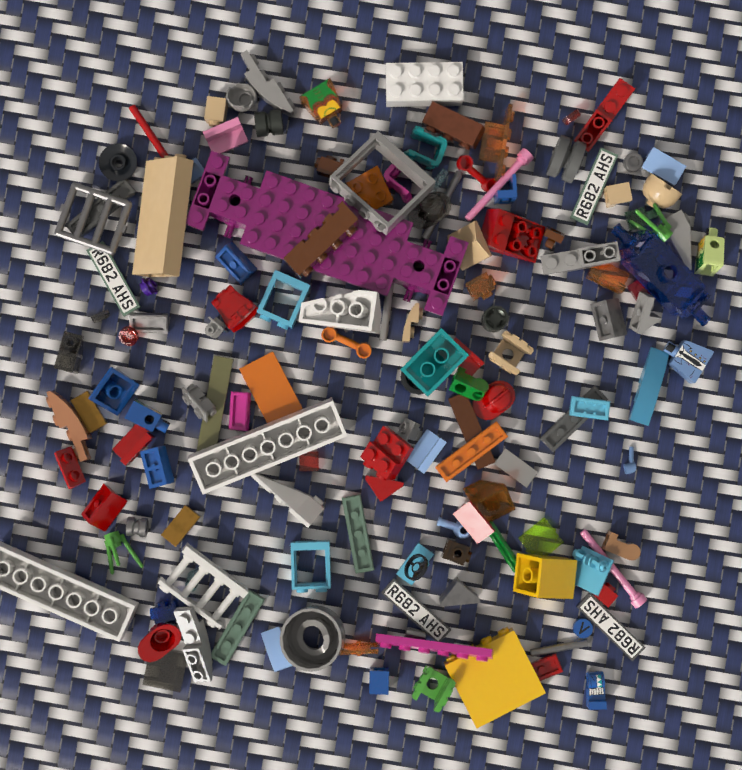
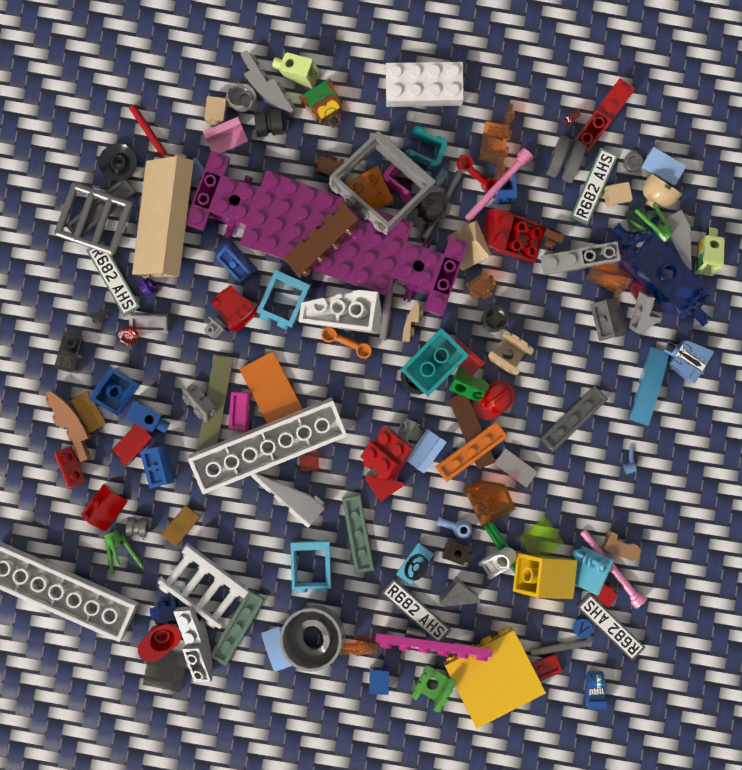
copper brick [422,101,486,150] -> none
panel [453,500,495,544] -> none
medium azure plate [569,396,611,420] -> none
none -> yellowish green torso [272,53,320,89]
none -> white piece [478,547,517,580]

